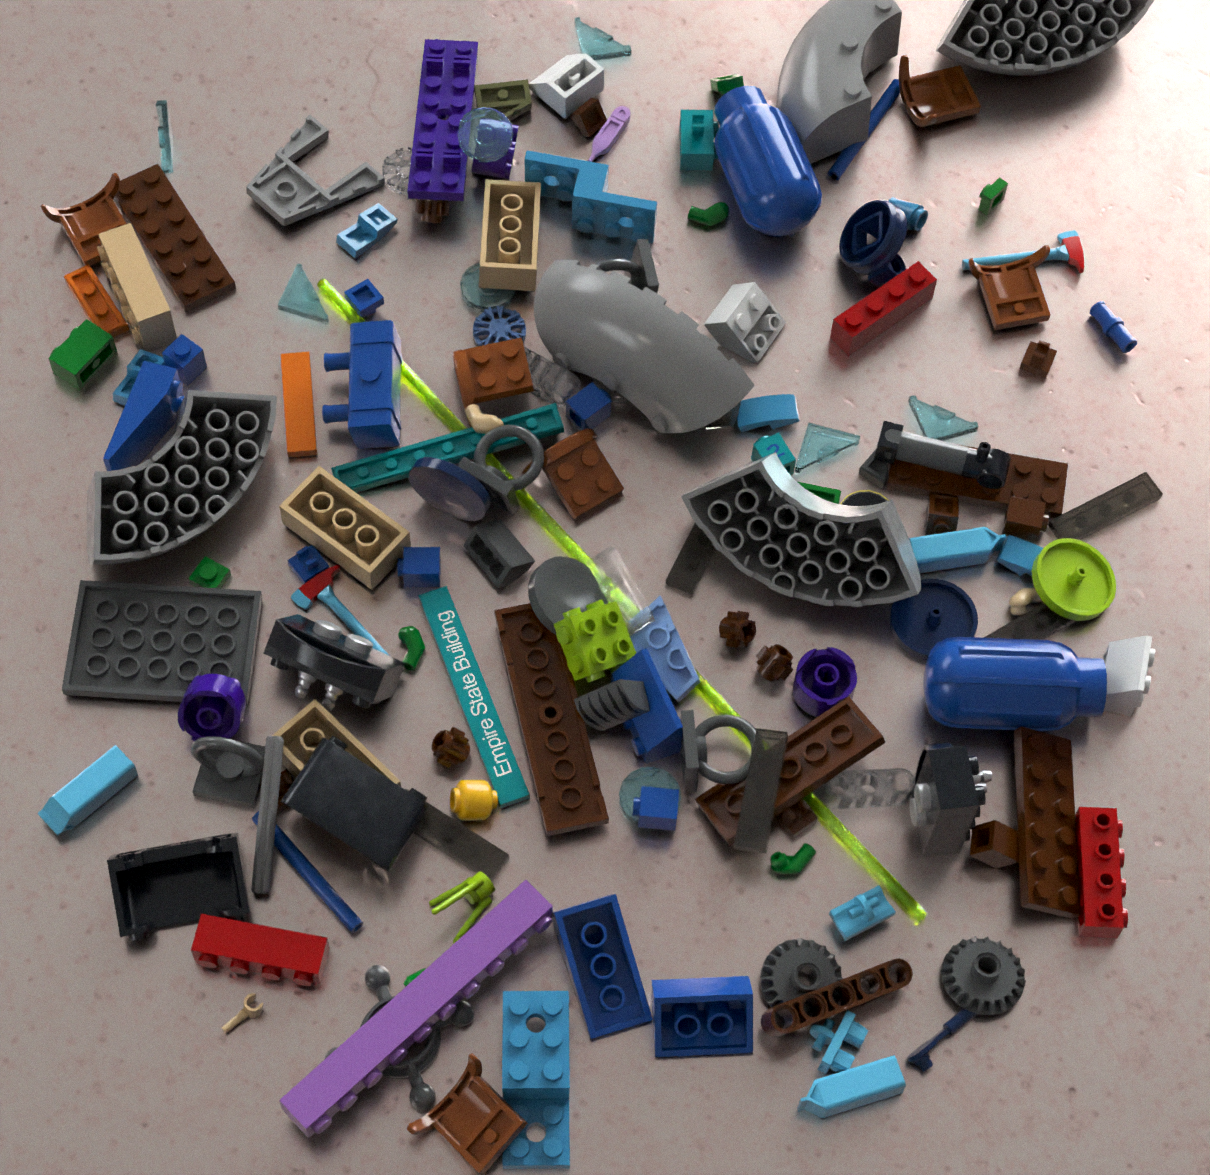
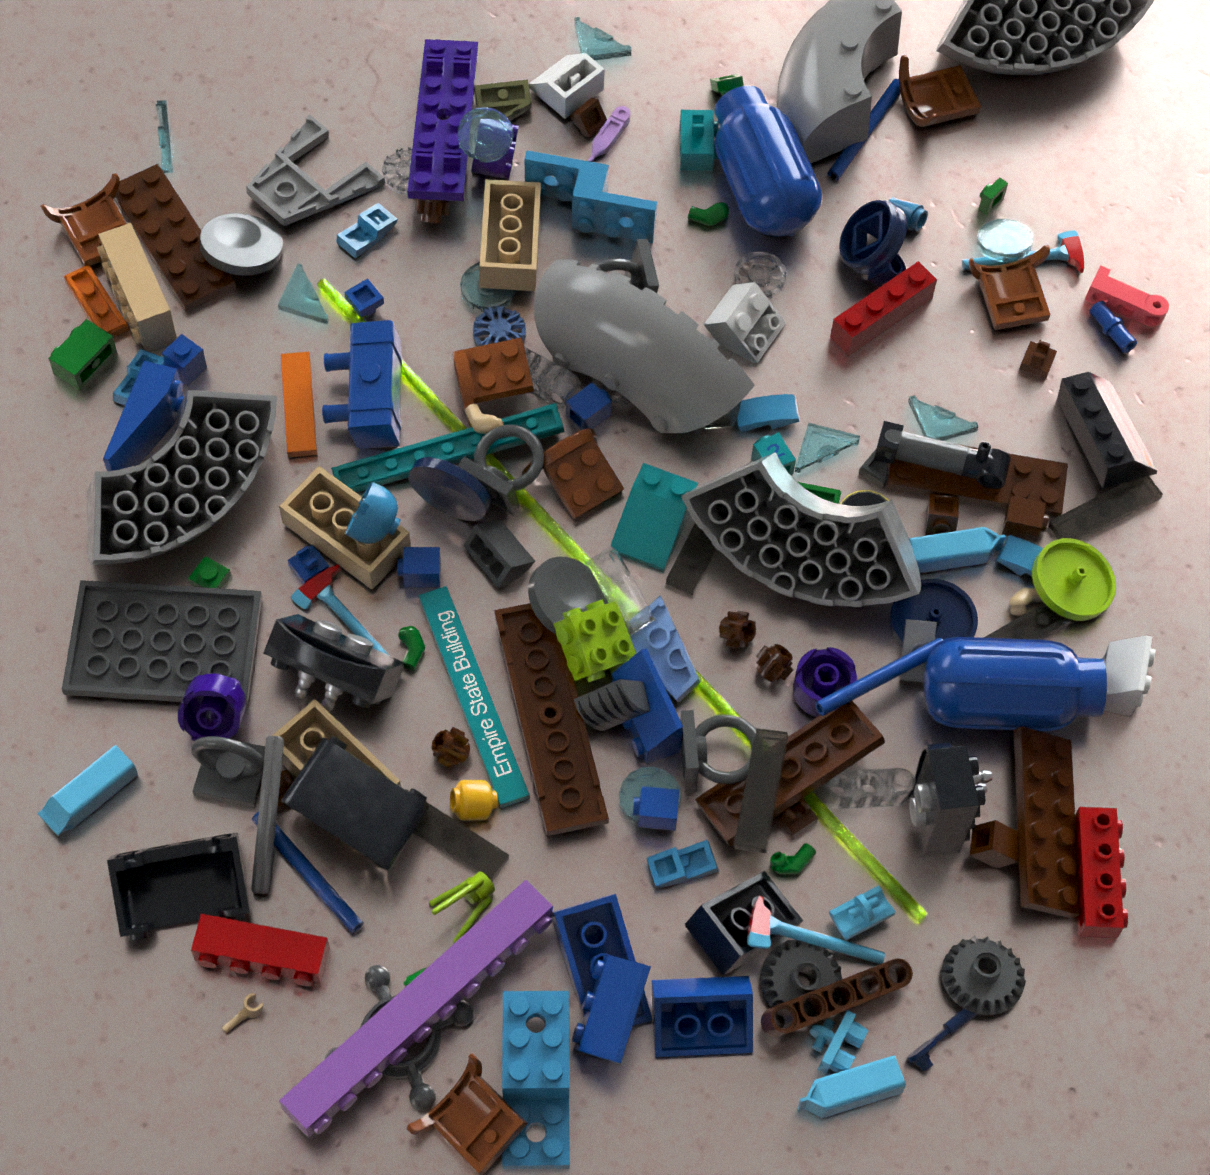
none -> piece [200,213,282,275]
none -> dark azure cylinder [345,482,401,544]
none -> blue slope [572,955,651,1064]
none -> teal slope [609,463,698,572]
none -> dark azure slope [646,839,719,888]
none -> black slope [685,871,803,976]
none -> clear wheel [734,252,787,299]
none -> medium azure piece [747,895,885,964]
none -> blue piece [815,638,943,716]
none -> light grey plate [899,619,937,682]
none -> clear light blue tile [977,219,1034,262]
none -> black slope [1057,371,1158,488]
none -> coral leg [1085,265,1169,327]

